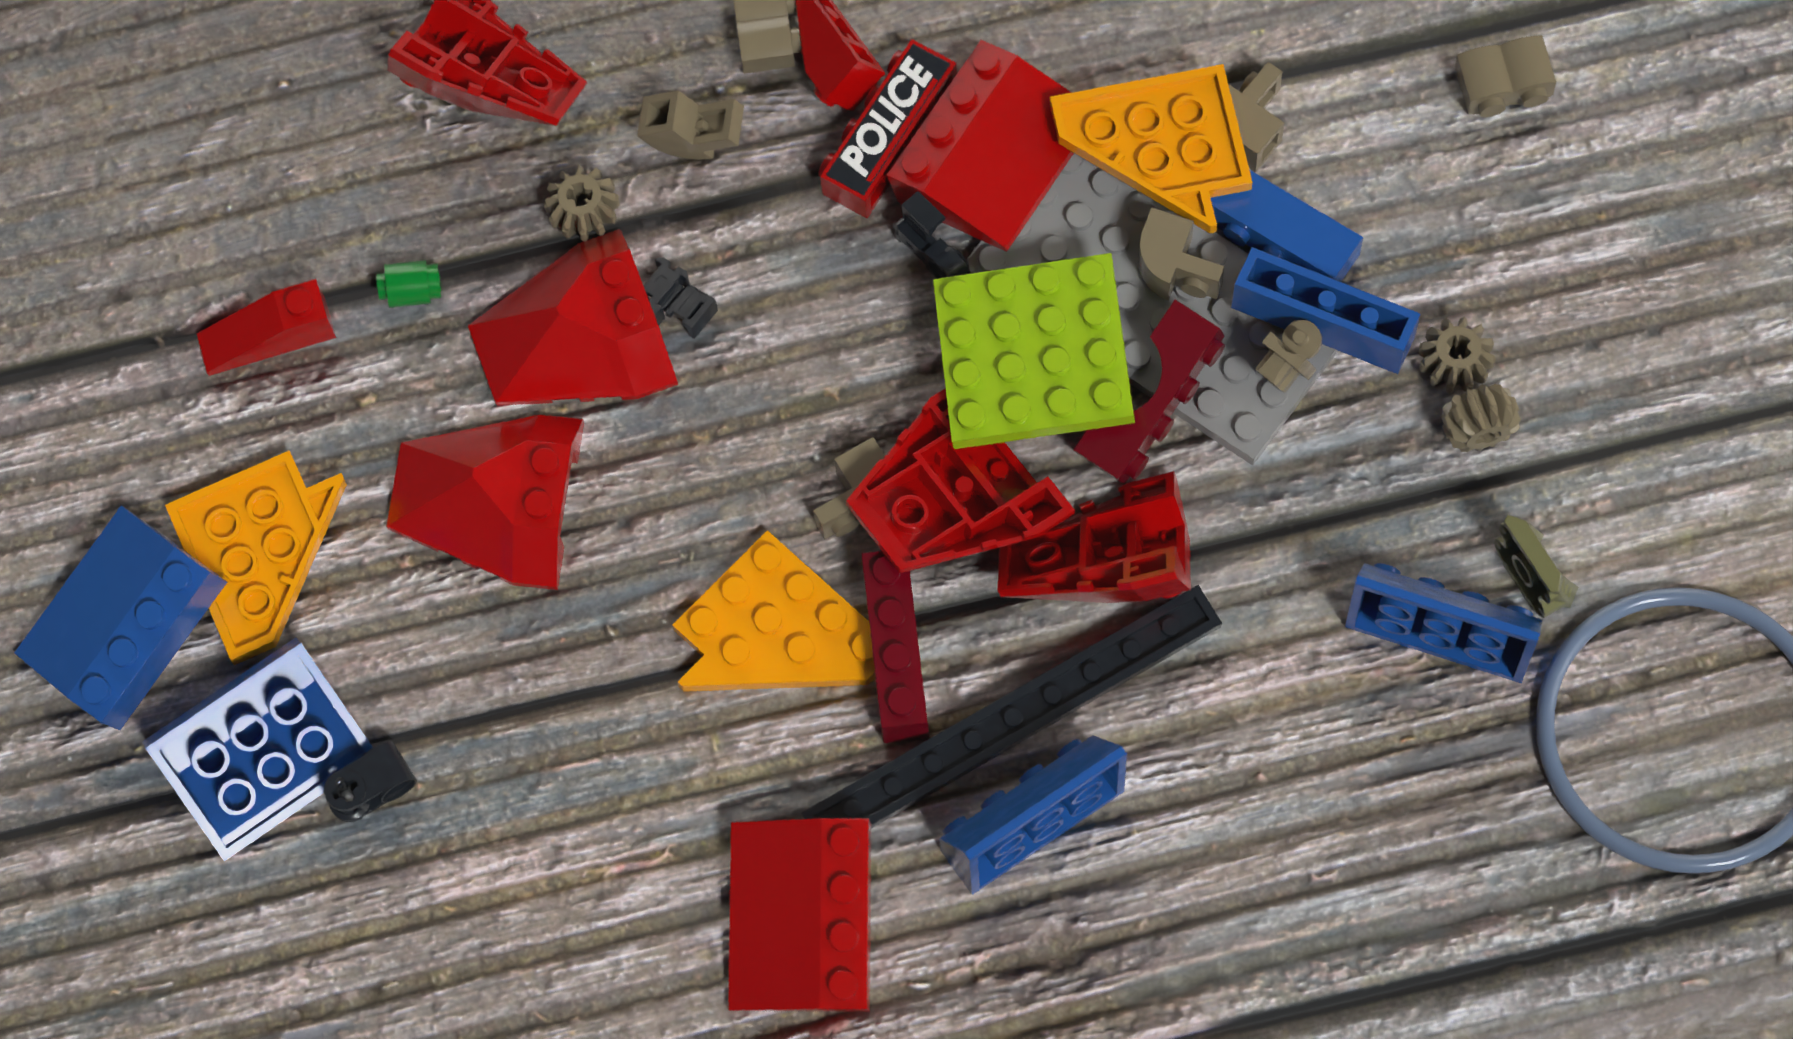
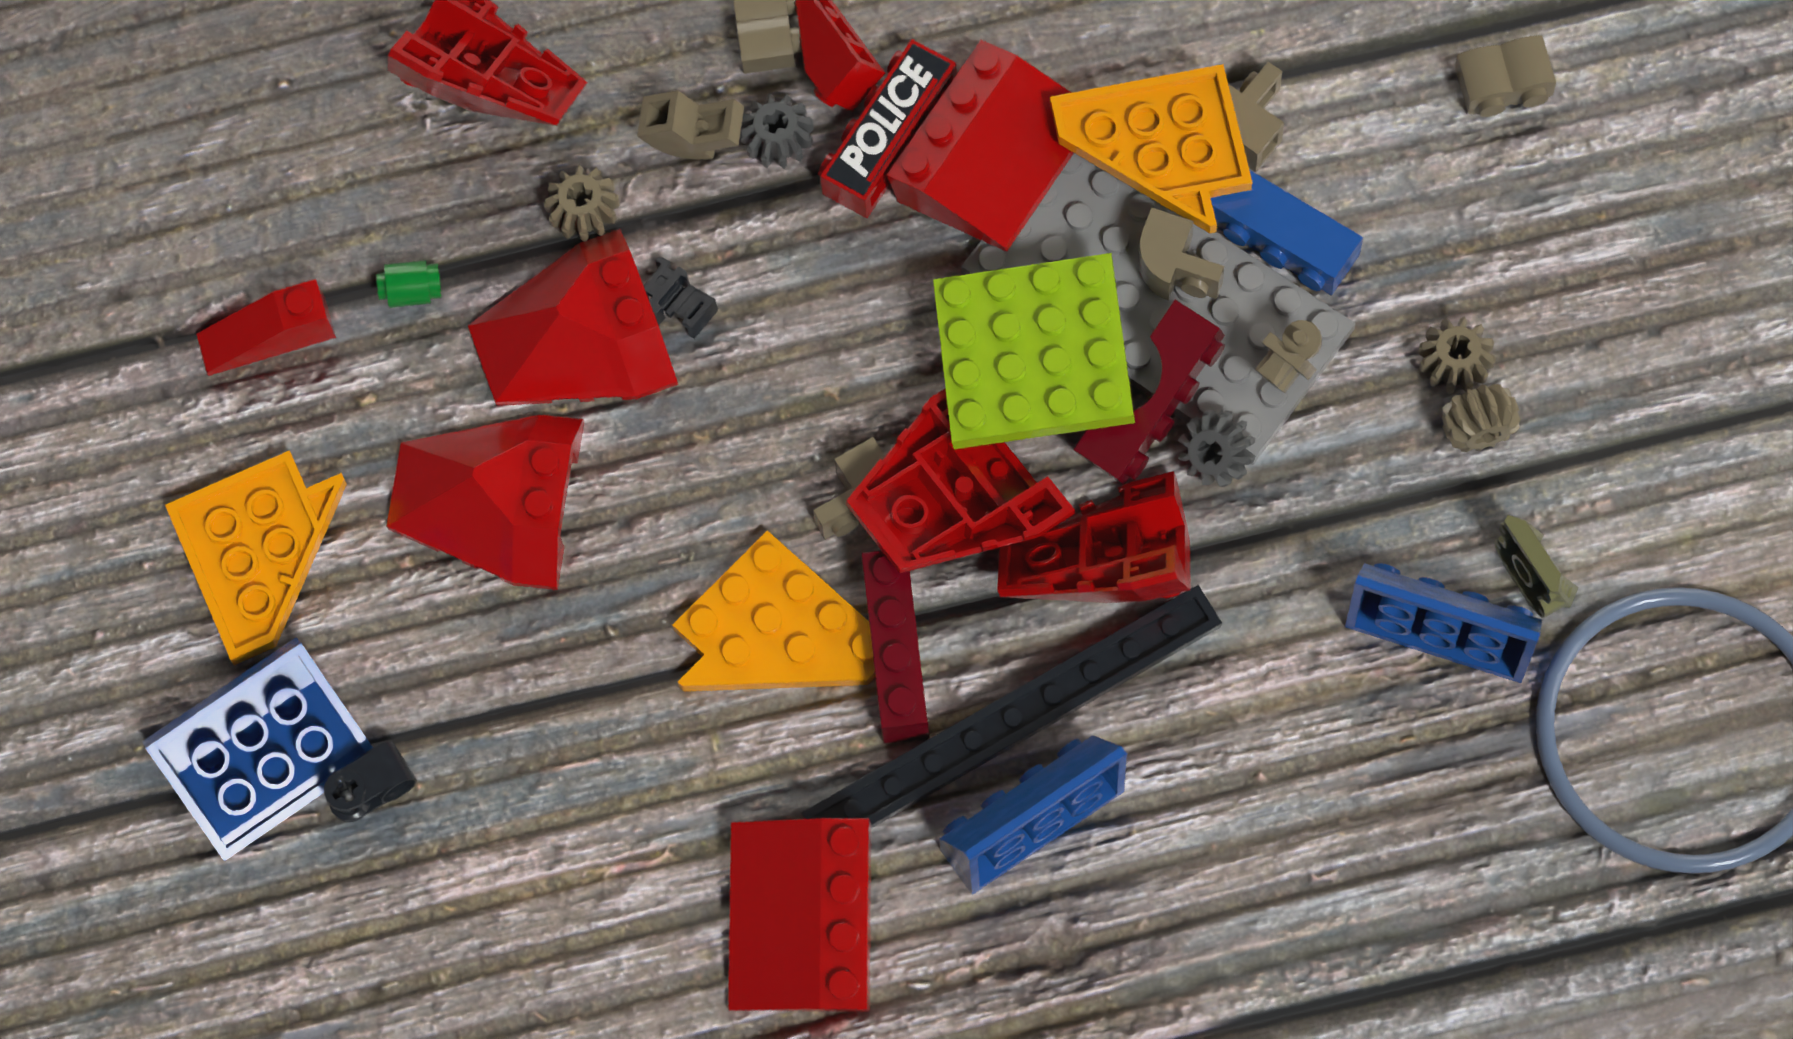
blue slope [14,506,227,730] -> none
black piece [893,191,971,279] -> none
blue brick [1231,247,1420,374] -> none
none -> dark grey gear [740,93,814,169]
none -> dark grey gear [1178,410,1256,487]

